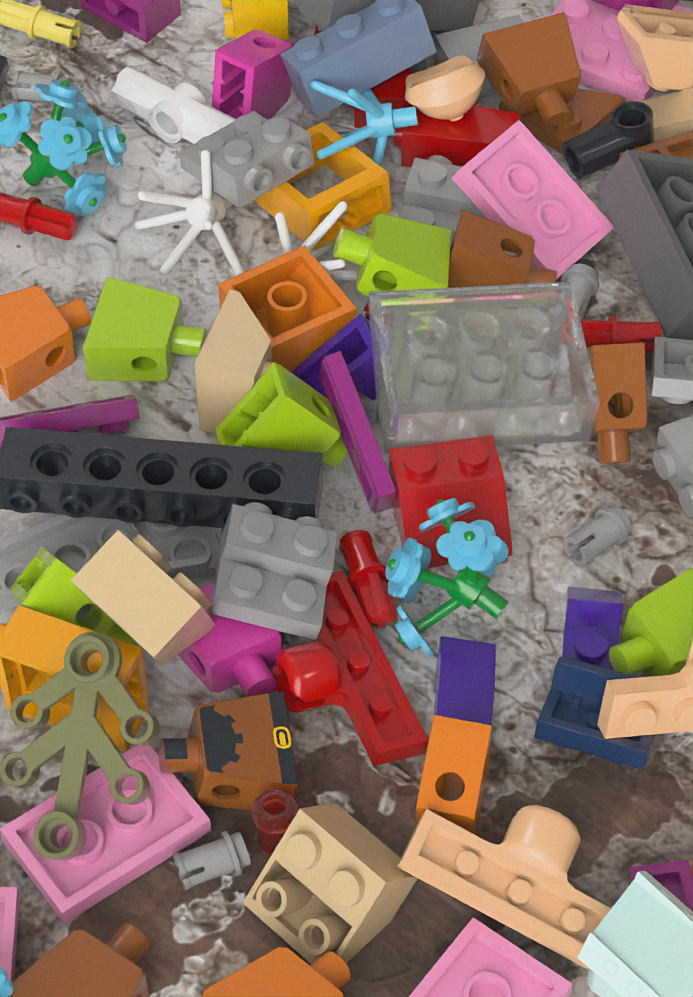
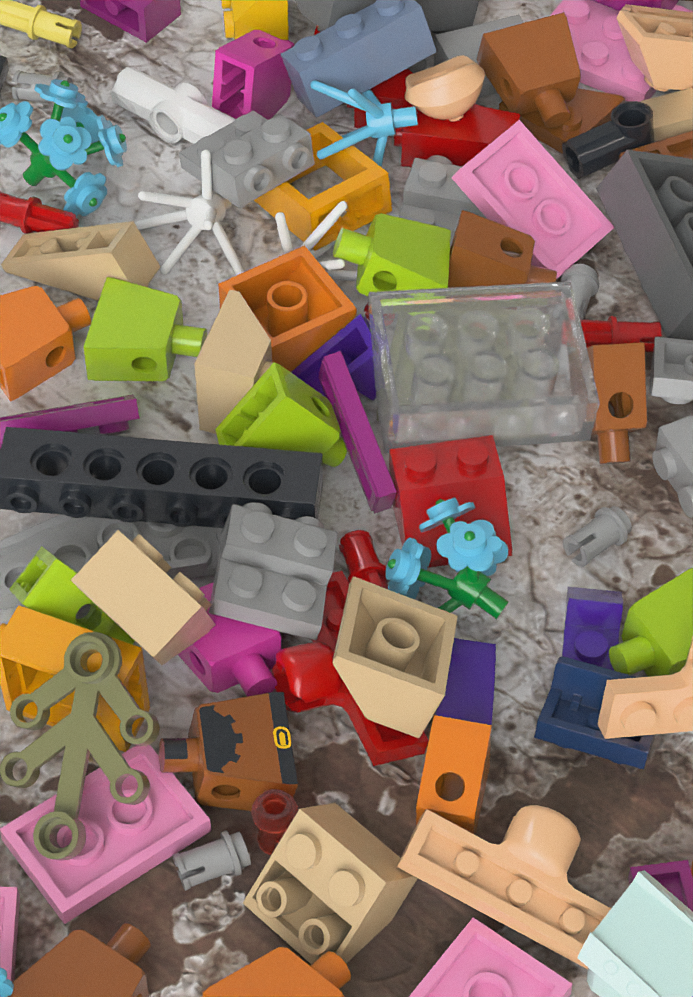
none -> tan slope [1,221,161,301]
none -> tan slope [332,576,458,738]

